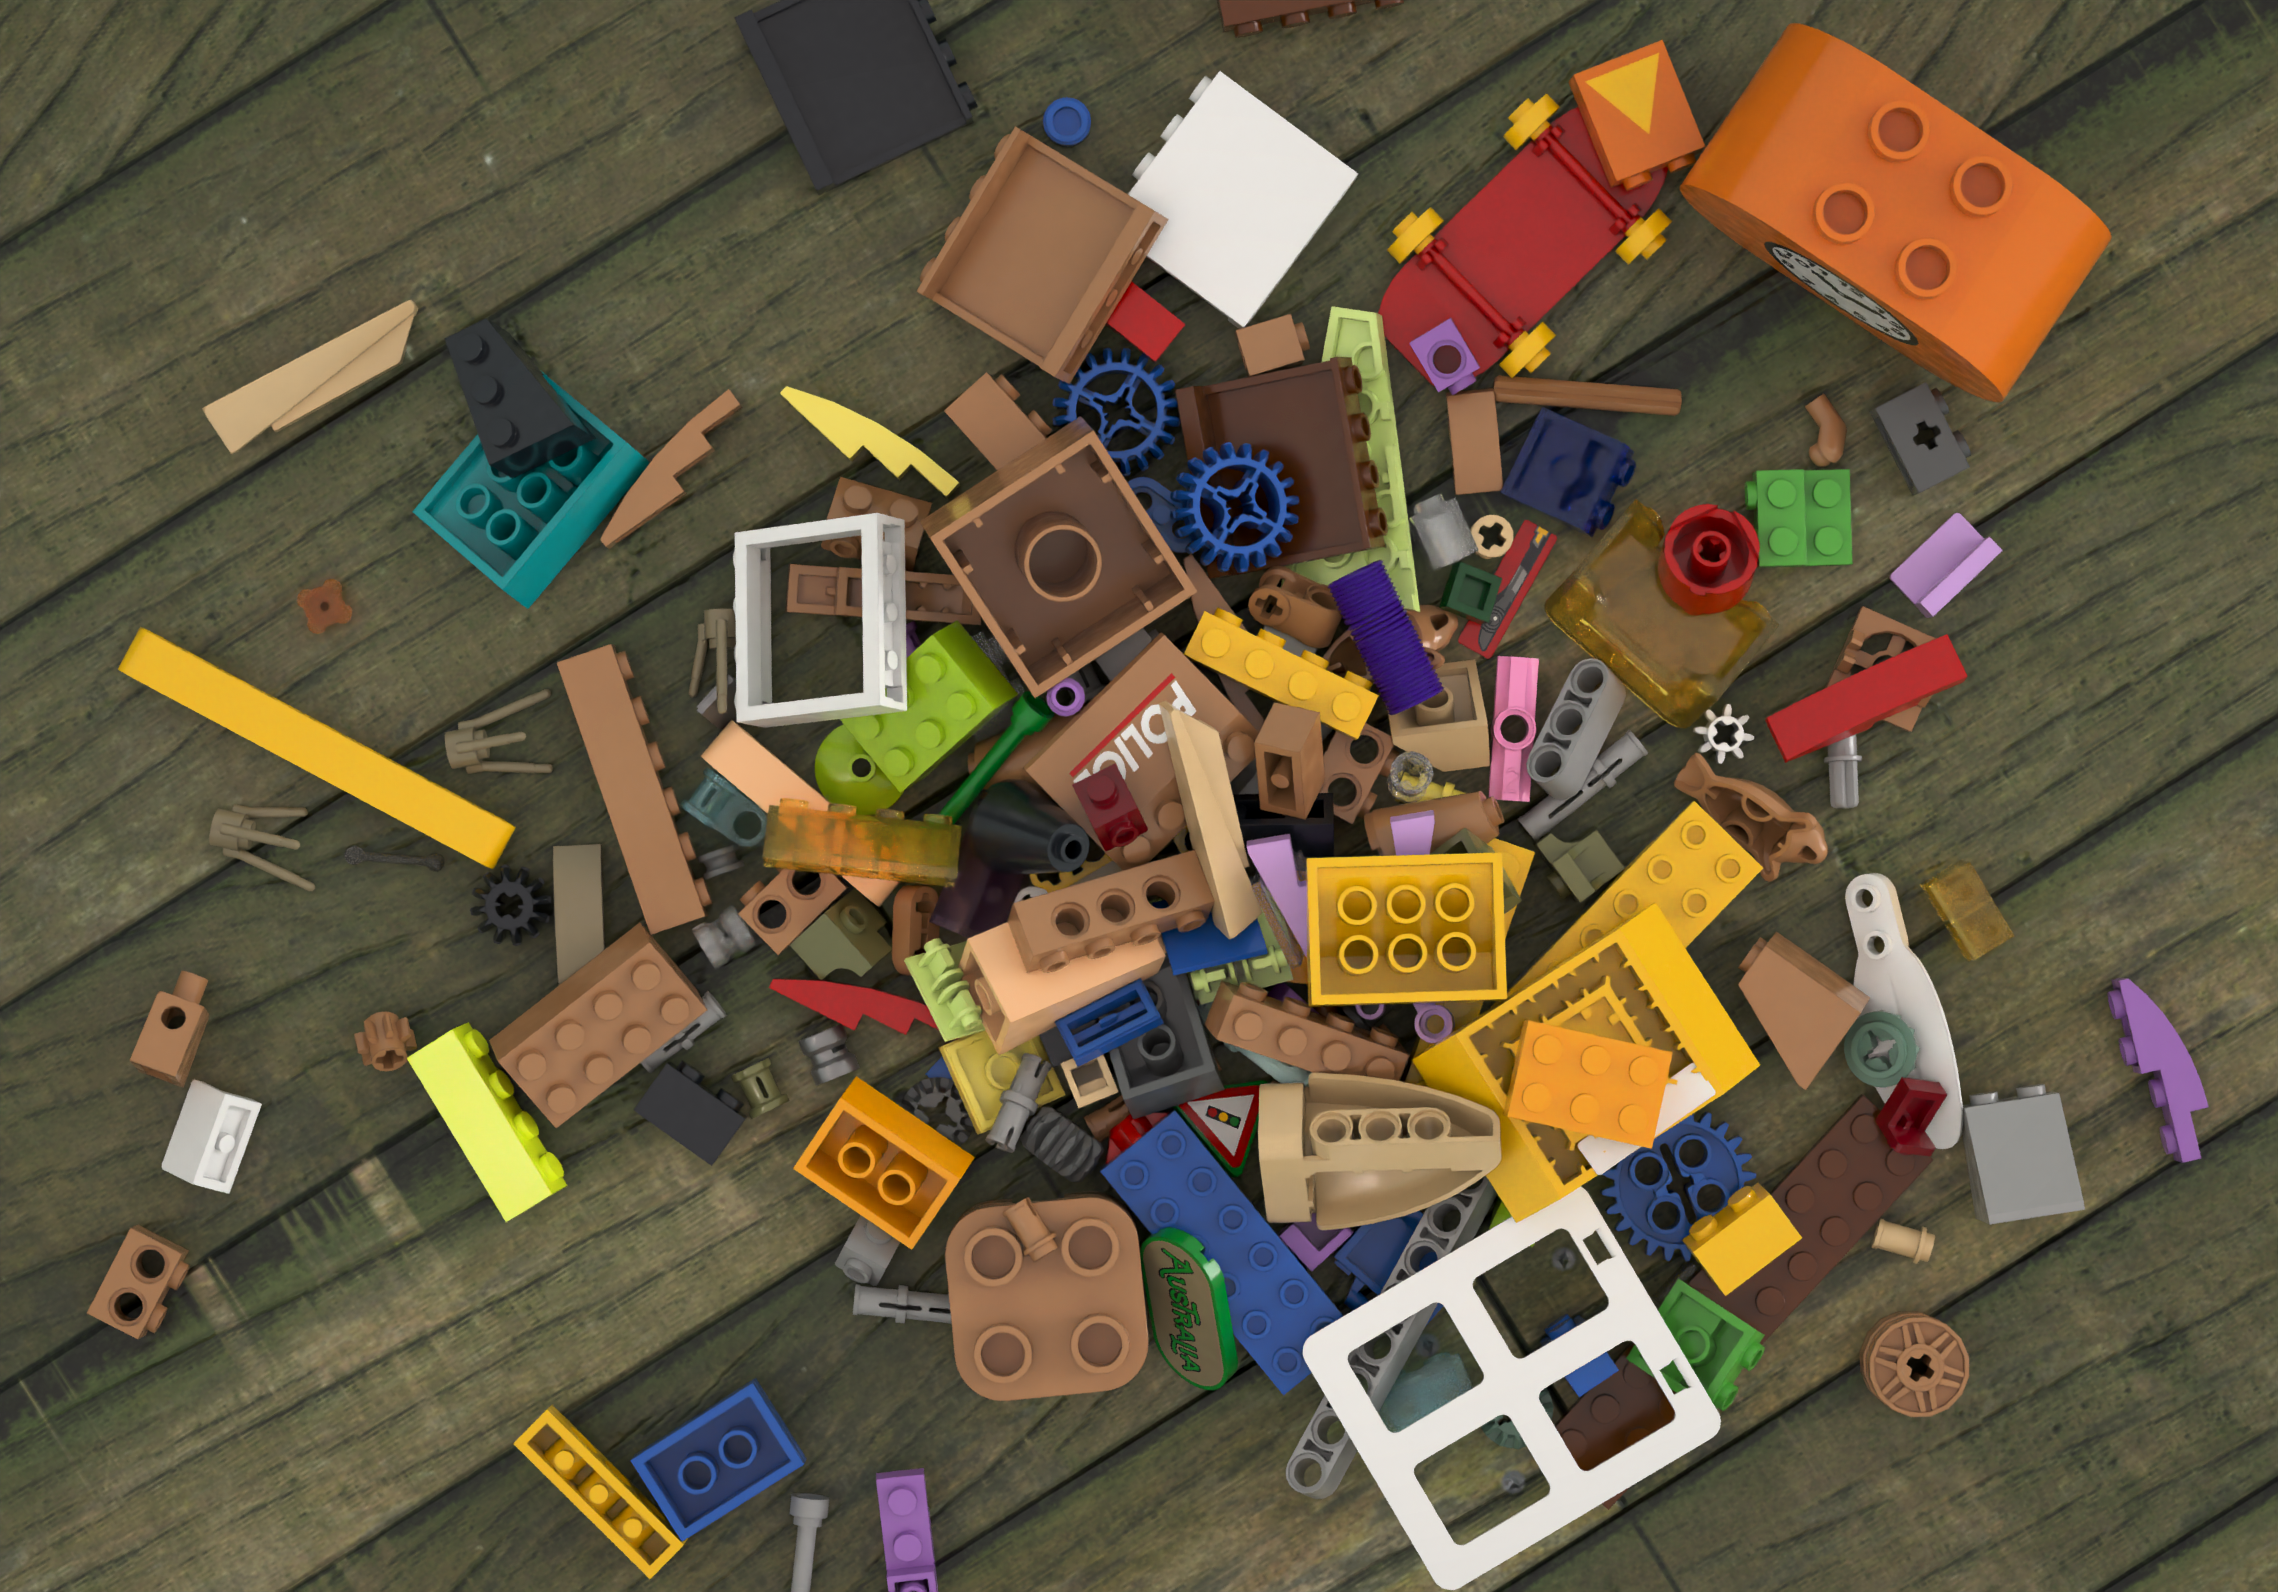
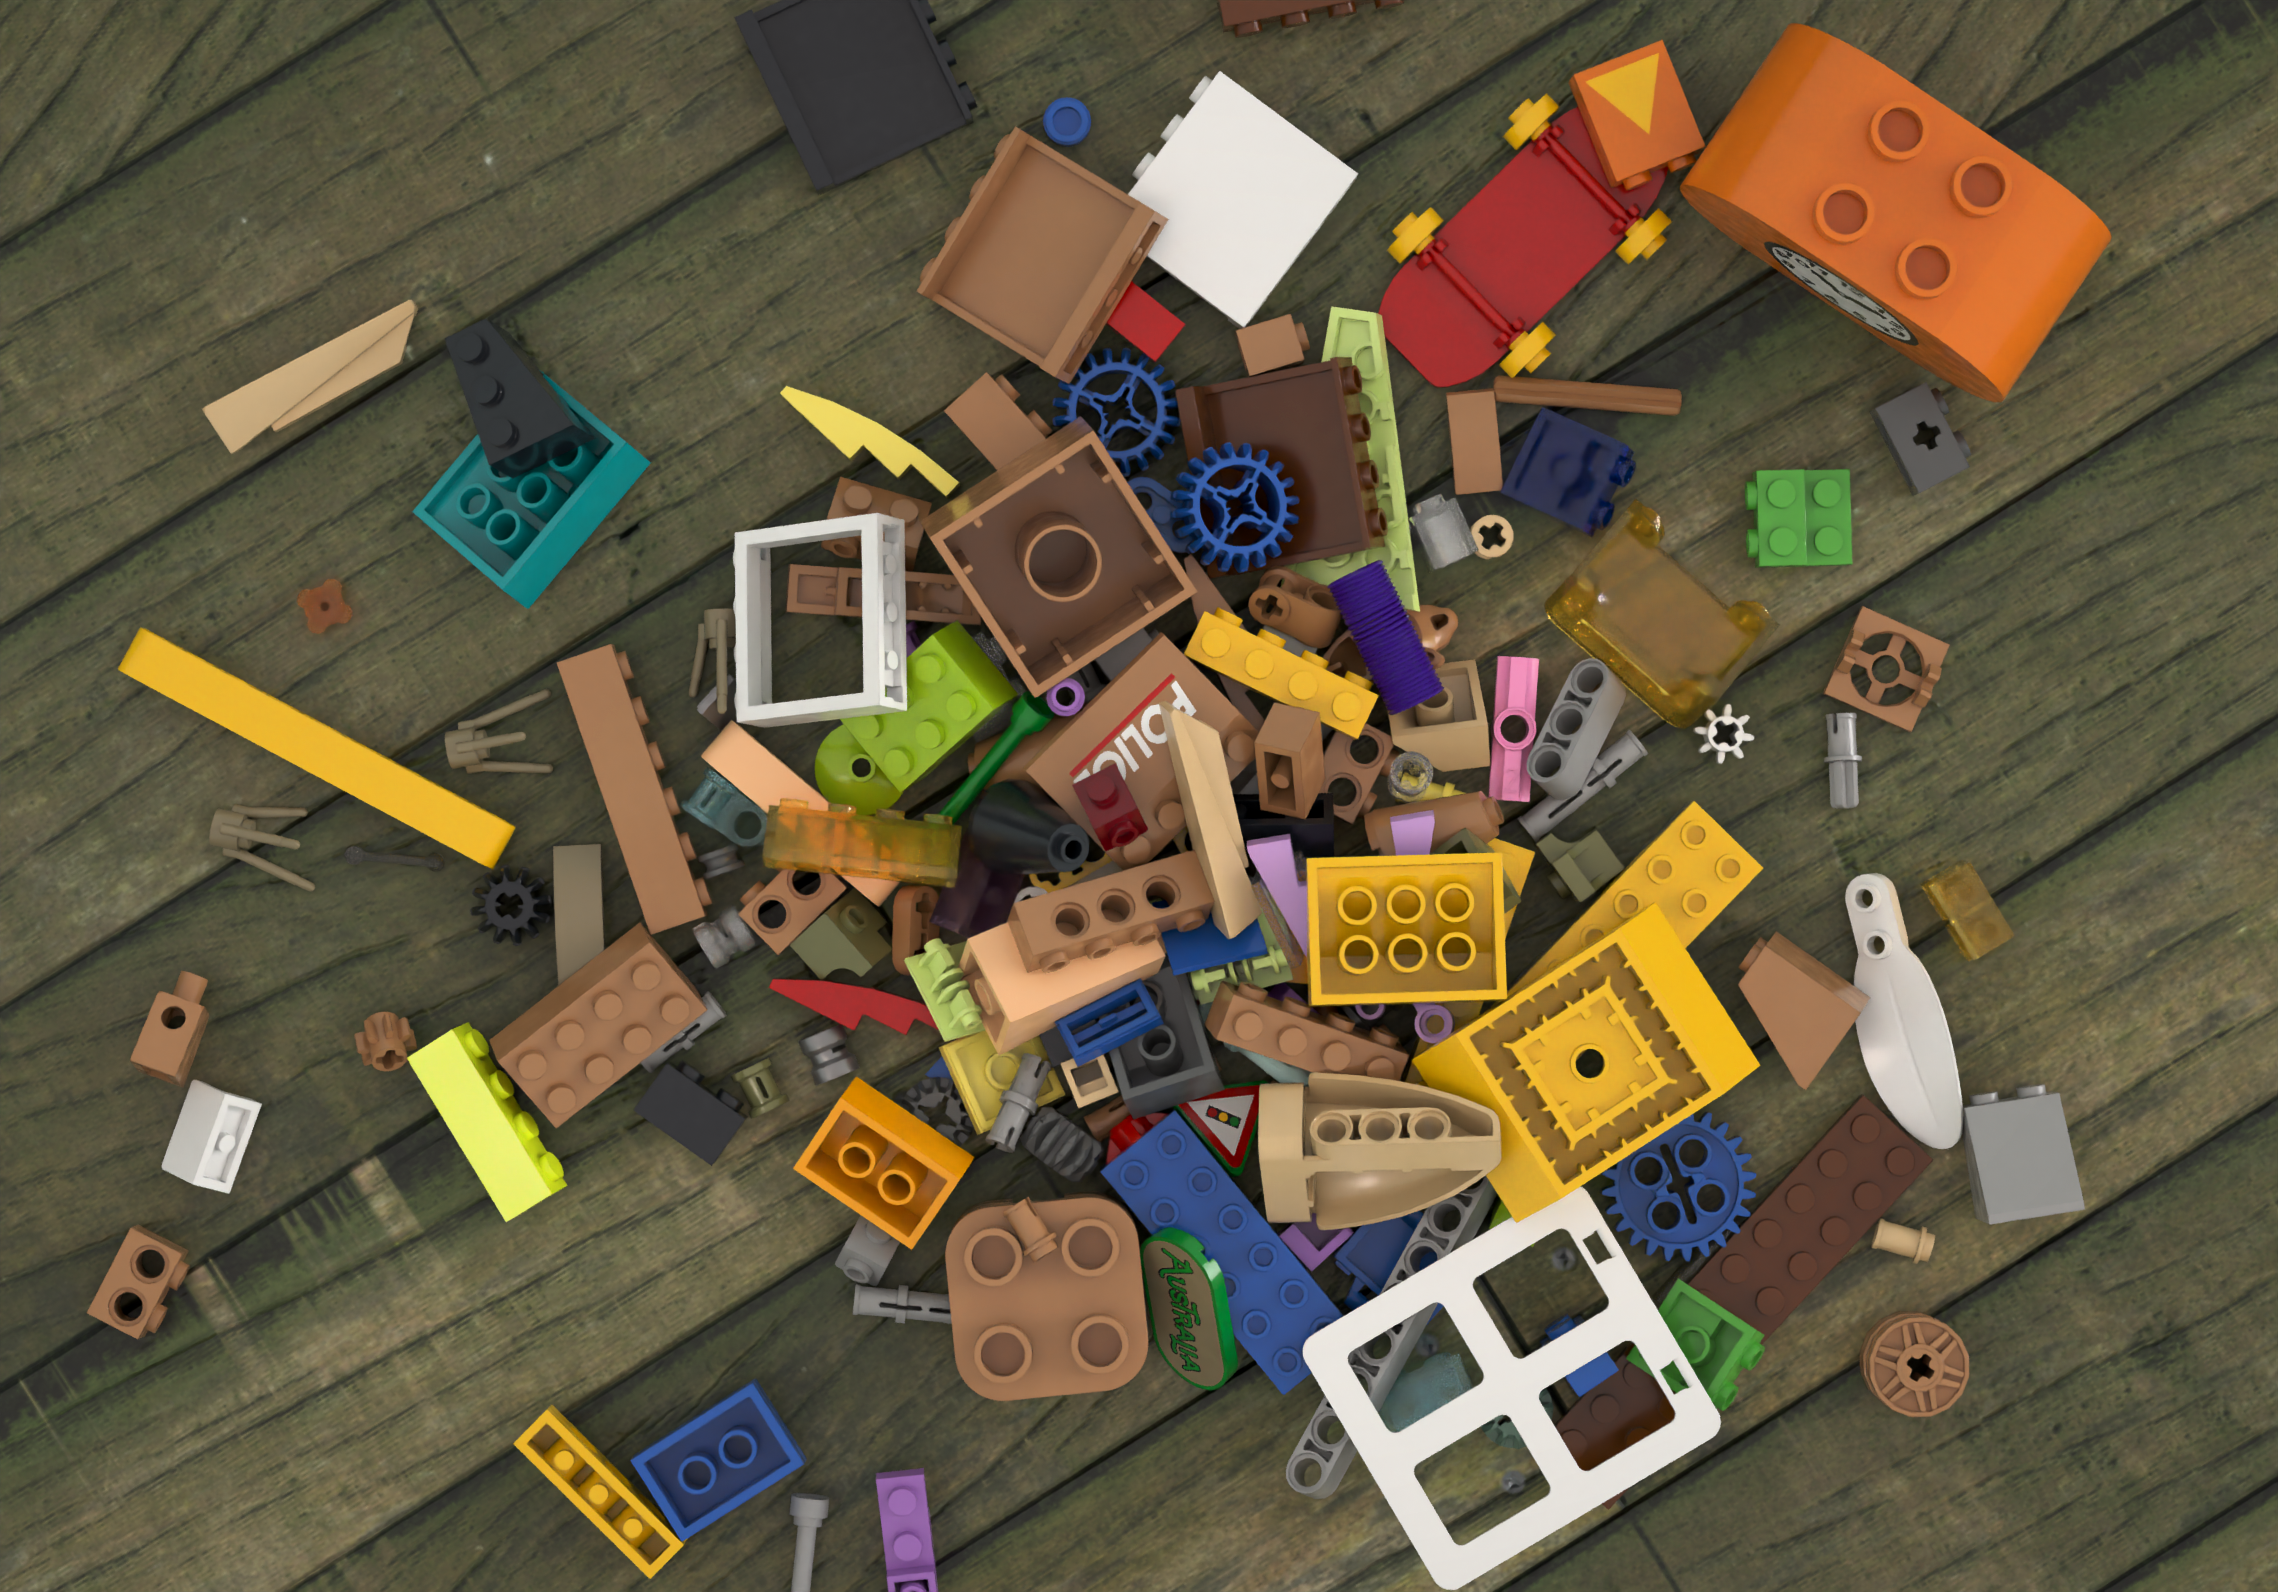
medium nougat slope [600,389,743,549] -> none
medium lavender brick [1409,318,1481,395] -> none
dark green tile [1439,561,1502,624] -> none
red sticker [1458,520,1557,659] -> none
light orange brick [1503,1019,1673,1149] -> none
white sticker [1577,1063,1716,1175] -> none
red brick [1658,504,1760,616] -> none
medium nougat animal [1674,753,1828,882] -> none
yellow brick [1682,1183,1802,1296] -> none
red slope [1765,634,1968,763] -> none
medium nougat arm [1805,393,1847,467] -> none
sand green gear [1844,1010,1920,1088] -> none
dark red bracket [1875,1077,1947,1156] -> none
lavender panel [1889,513,2003,618] -> none
medium lavender slope [2107,977,2209,1163] -> none

